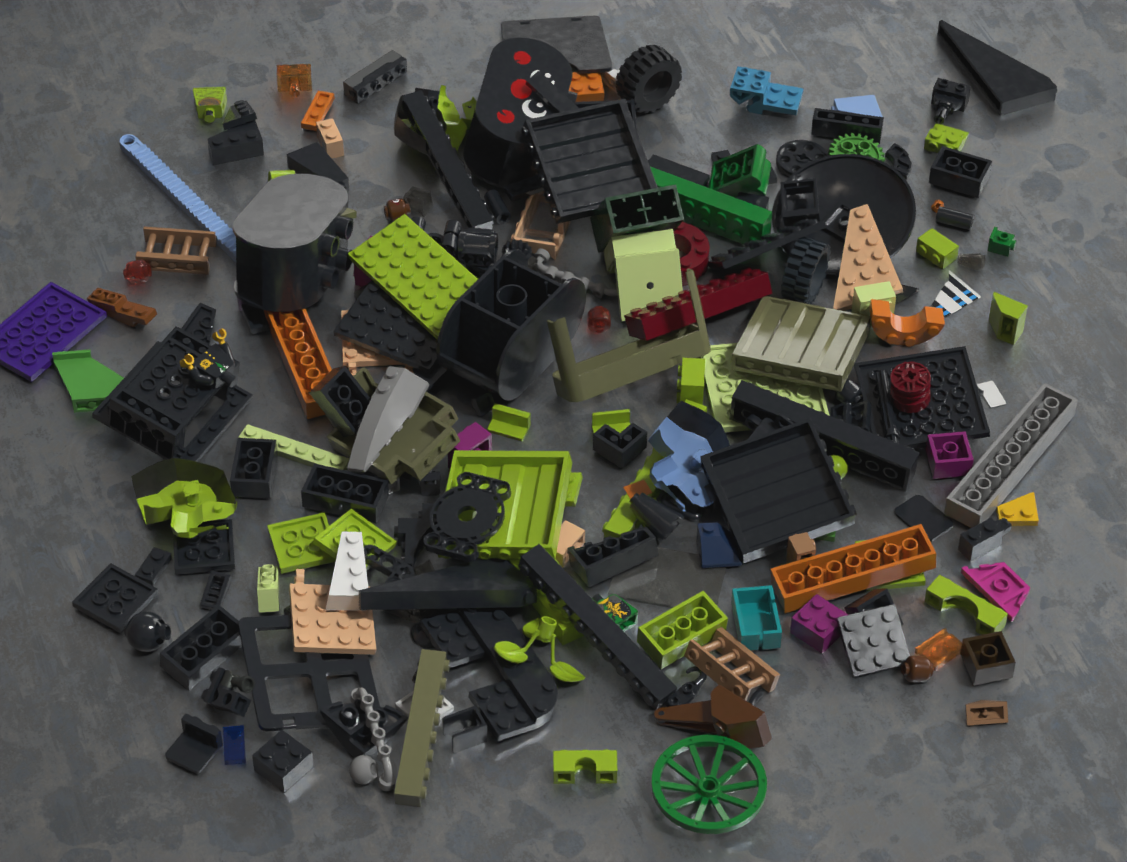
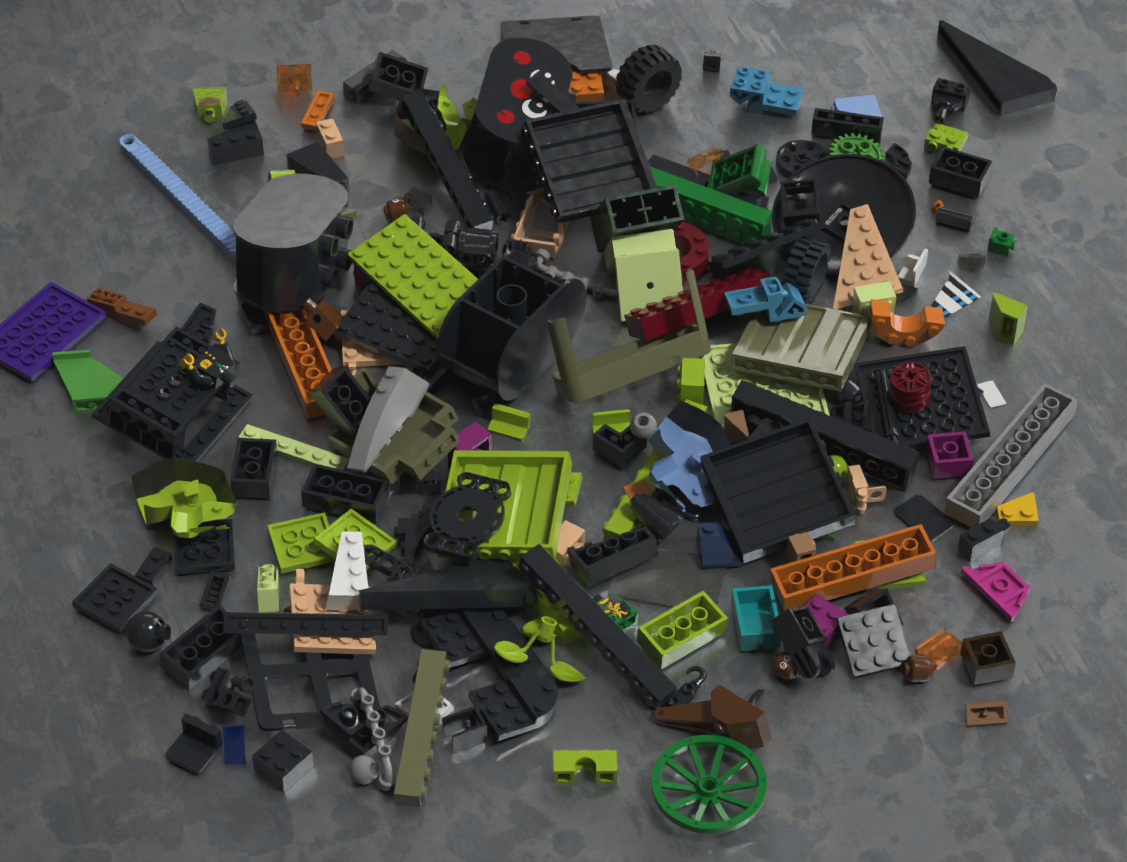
clear red head [123,259,152,285] -> none
medium nougat fence [135,226,217,275] -> none
clear red head [587,306,611,333] -> none
medium nougat fence [684,627,780,701] -> none
lime brick [916,228,959,269] -> none
lime arch [924,575,1008,635] -> none
none -> black plate [222,612,388,636]
none -> reddish brown torso [302,297,344,341]
none -> black brick [367,52,428,100]
none -> light grey piece [630,412,657,439]
none -> clear orange plate [687,147,724,169]
none -> black tile [703,50,721,72]
none -> dark azure piece [724,277,807,322]
none -> medium nougat slope [724,410,749,444]
none -> black brick [770,605,836,679]
none -> reddish brown head [772,651,801,681]
none -> light nougat piece [846,465,887,515]
none -> white panel [898,249,928,287]

